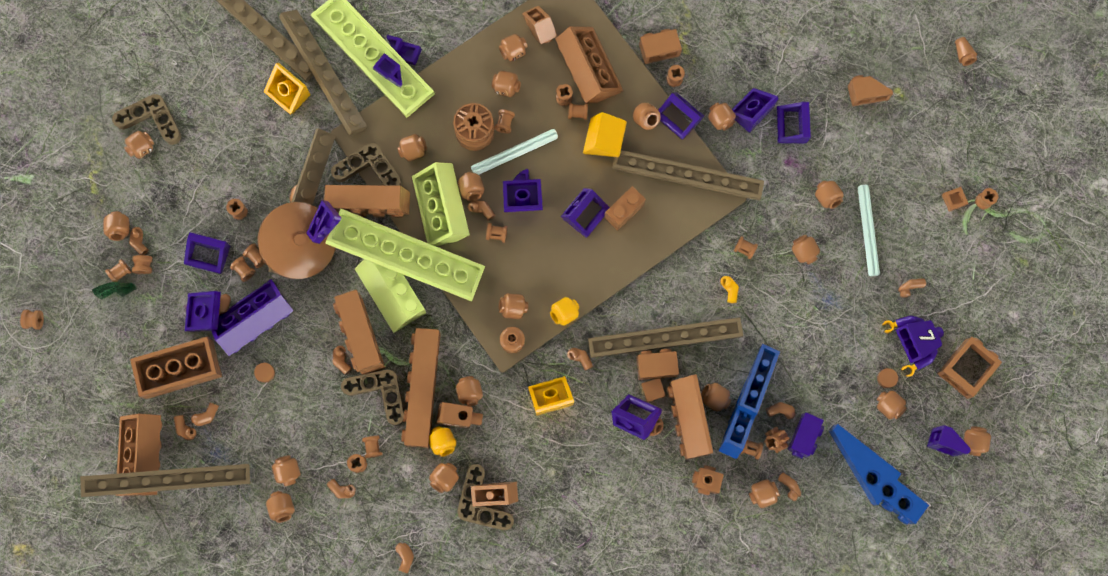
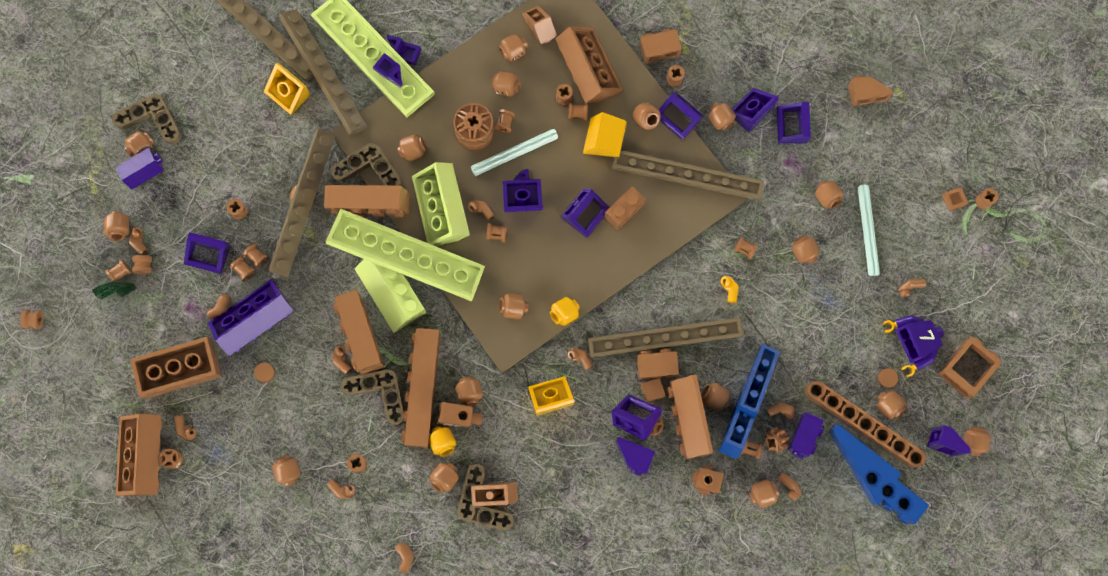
dark tan plate [80,464,250,497] -> none
dark purple tile [185,291,221,332] -> none
medium nougat arm [191,403,219,426] -> none
medium nougat dish [258,202,335,279] -> none
medium nougat head [266,491,295,523] -> none
dark purple wing [306,200,342,244] -> none
medium nougat bush [362,436,382,458] -> none
medium nougat head [458,172,485,202] -> none
medium nougat head [500,327,525,354] -> none
medium nougat cone [955,37,977,66] -> none
none -> dark purple brick [116,148,164,190]
none -> medium nougat wheel [159,448,183,469]
none -> dark purple slope [616,437,655,476]
none -> medium nougat beam [804,381,926,468]

